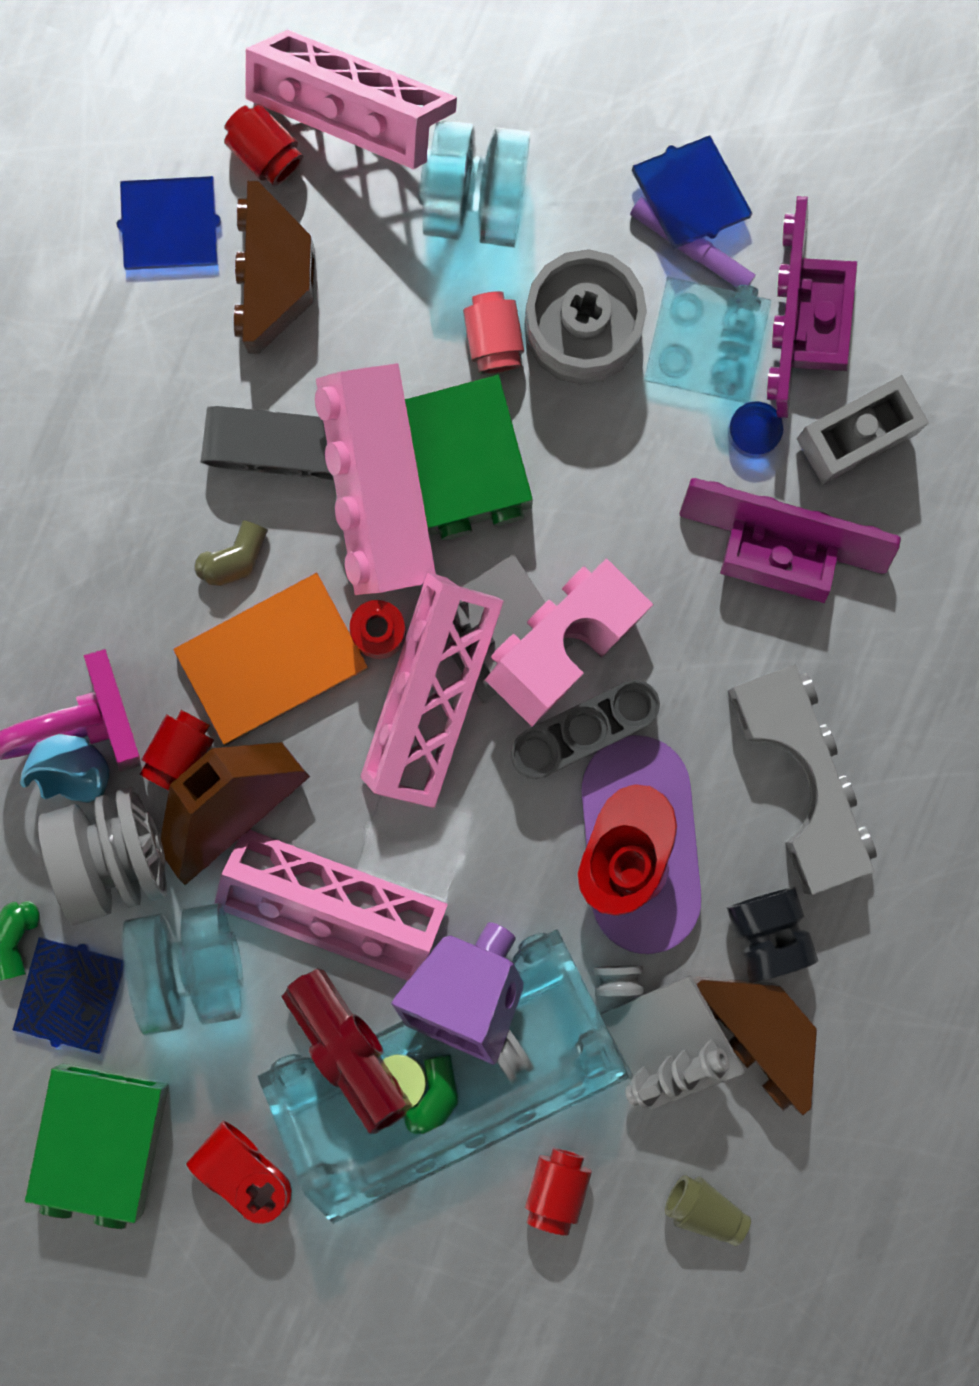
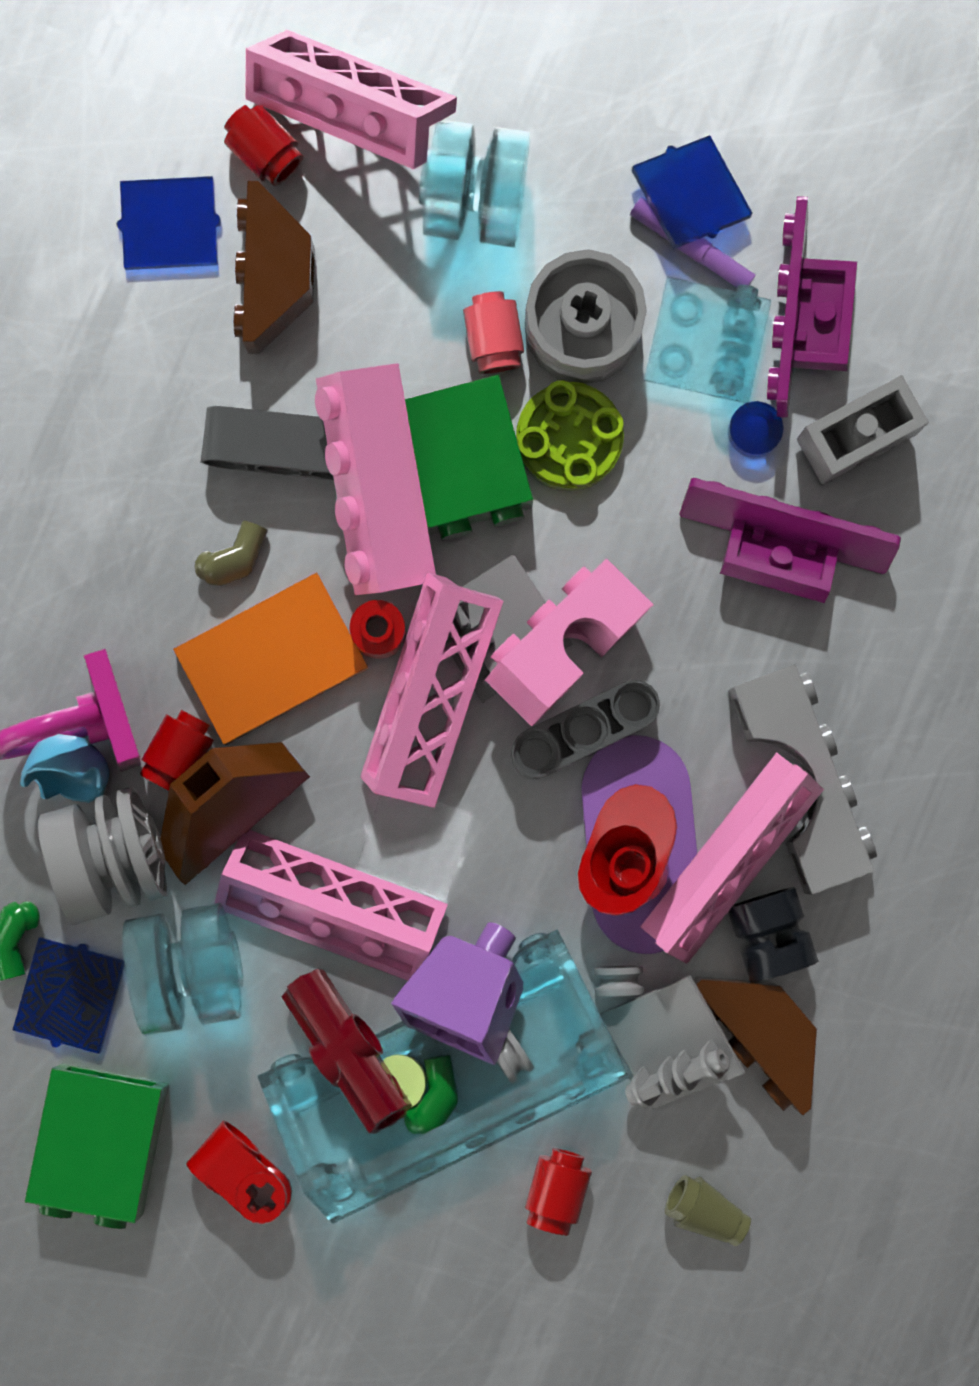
none -> lime tile [516,380,624,491]
none -> bright pink fence [640,753,824,964]

